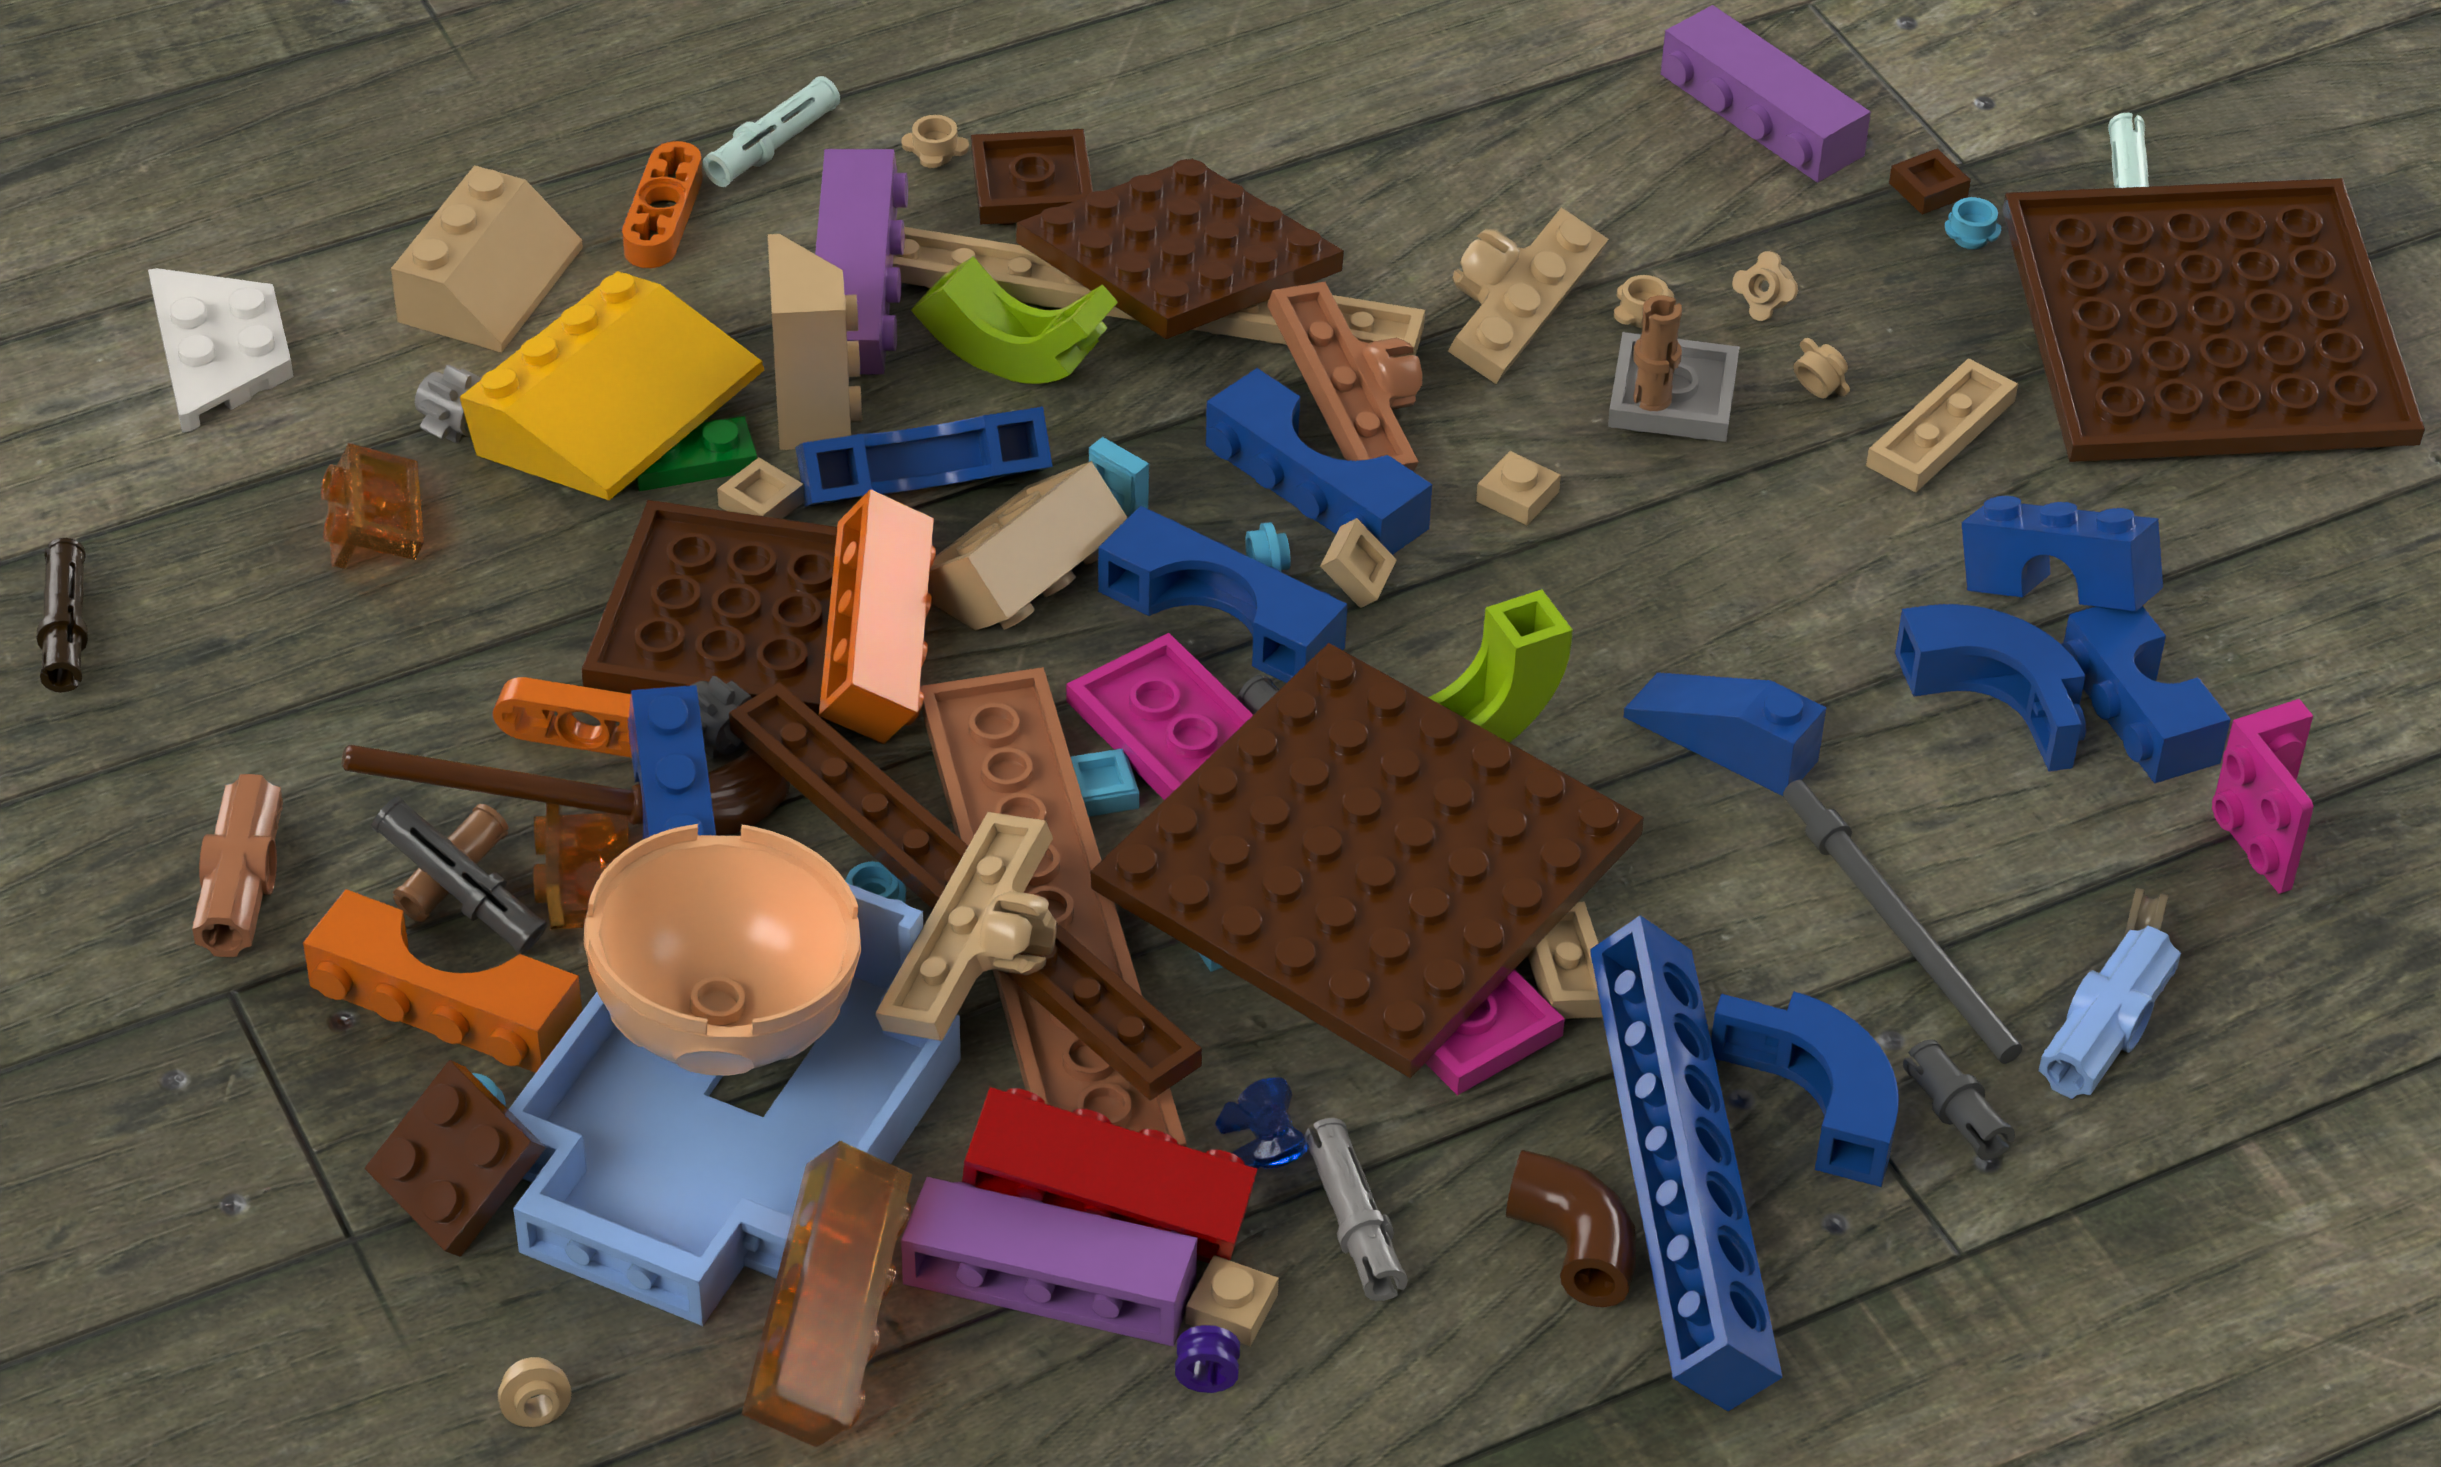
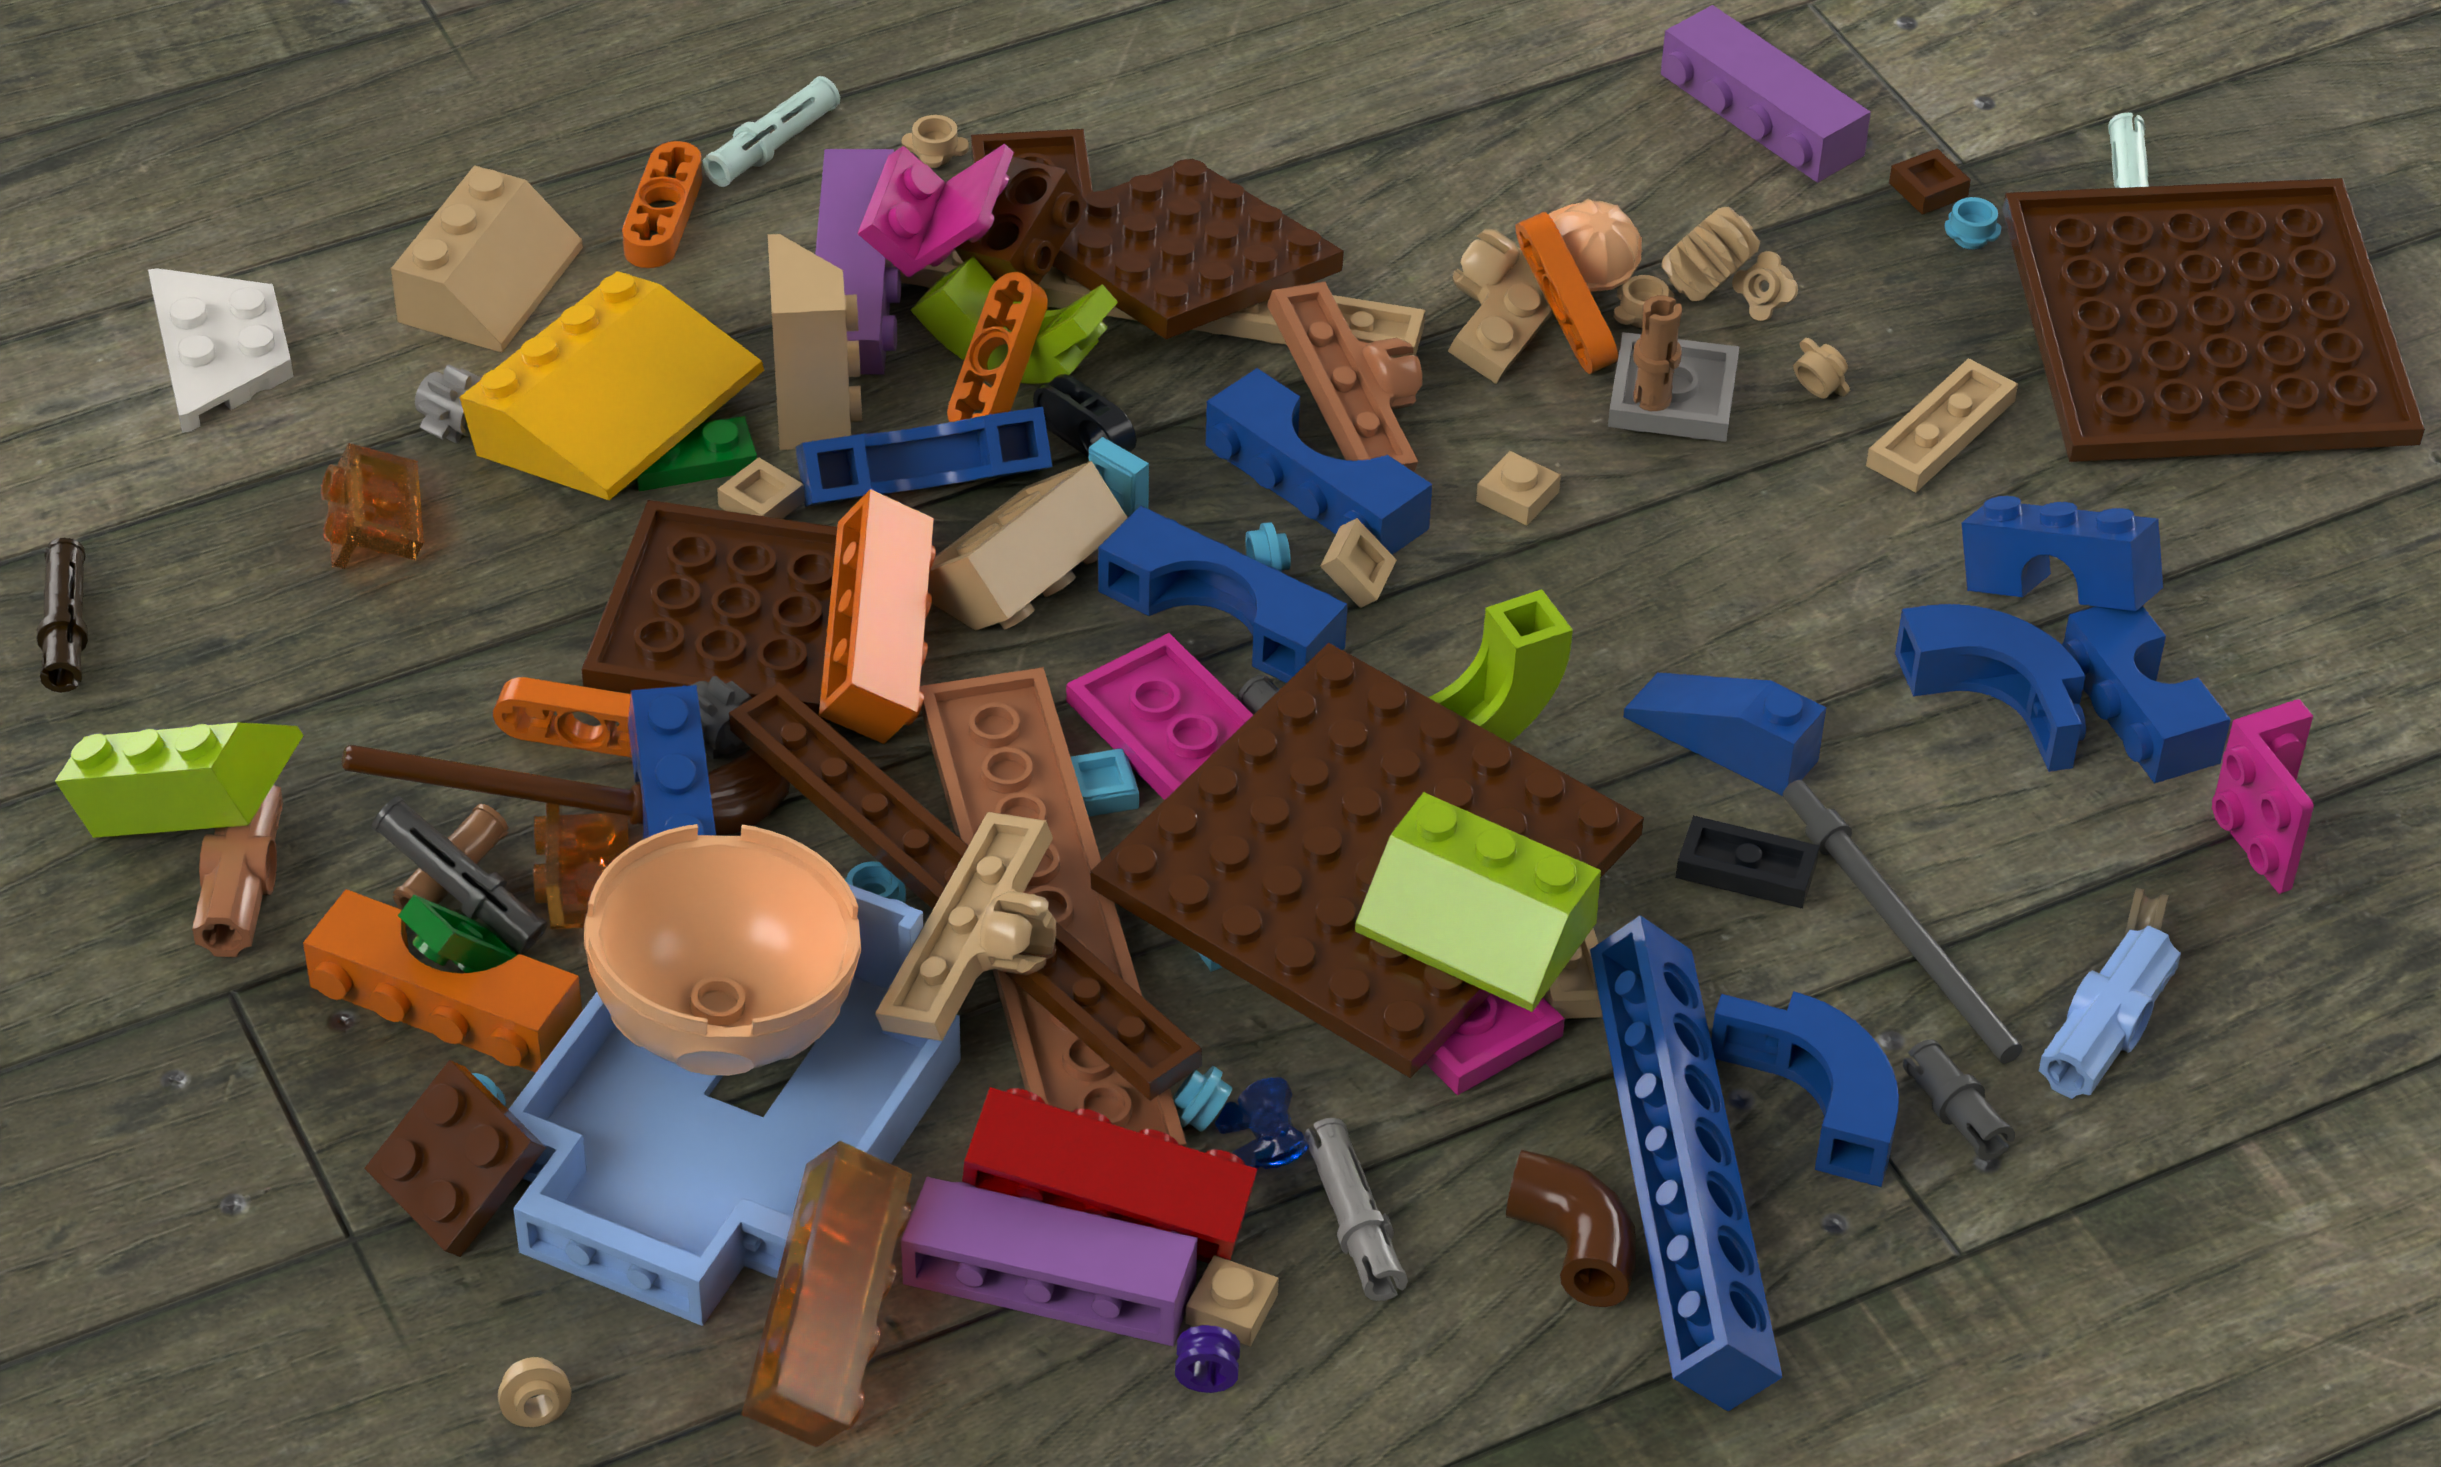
none -> lime slope [55,722,304,838]
none -> green plate [398,895,519,973]
none -> dark pink bracket [857,144,1014,278]
none -> orange beam [947,272,1048,422]
none -> reddish brown brick [954,157,1087,285]
none -> black piece [1033,374,1137,458]
none -> medium azure plate [1173,1066,1232,1132]
none -> lime slope [1355,792,1601,1012]
none -> orange beam [1516,212,1618,374]
none -> light nougat piece [1549,199,1642,292]
none -> tan gear [1661,207,1760,302]
none -> black plate [1675,815,1820,909]

